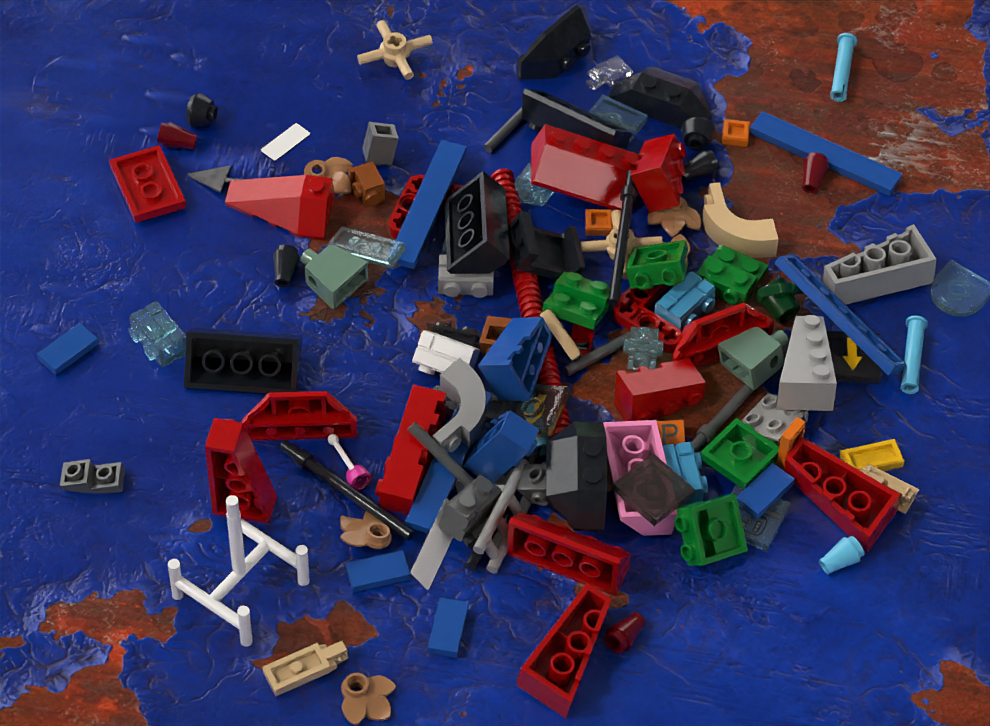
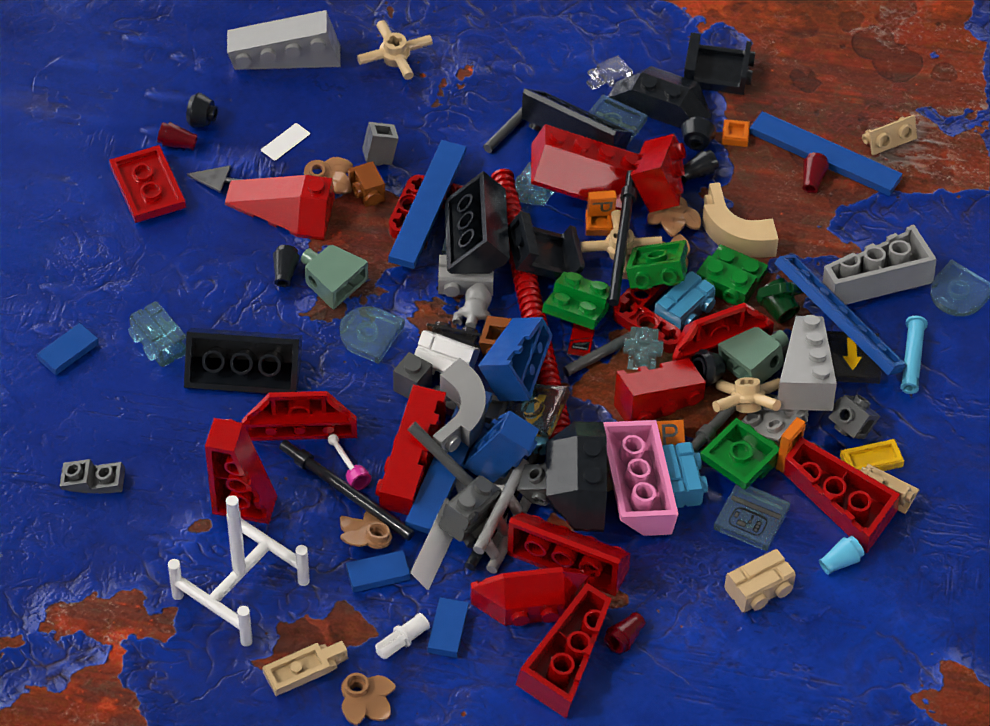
clear light blue tile [327,227,406,268] -> none
black wedge [517,4,591,80] -> none
tan tile [540,309,582,361] -> none
clear smoke tile [612,453,695,526] -> none
green plate [674,494,748,566] -> none
blue tile [737,463,795,520] -> none
medium azure pin [830,33,857,102] -> none
none -> light grey wedge [227,10,341,70]
none -> clear light blue tile [339,306,405,364]
none -> white axle [375,613,430,659]
none -> dark grey brick [393,352,432,399]
none -> light grey piece [452,286,492,330]
none -> red wedge [470,567,590,626]
none -> orange tile [587,190,616,217]
none -> black panel [684,32,756,95]
none -> black cone [691,349,726,387]
none -> tan bar [712,377,781,413]
none -> tan brick [724,549,796,613]
none -> dark grey brick [828,394,881,439]
none -> tan hinge [862,115,917,155]

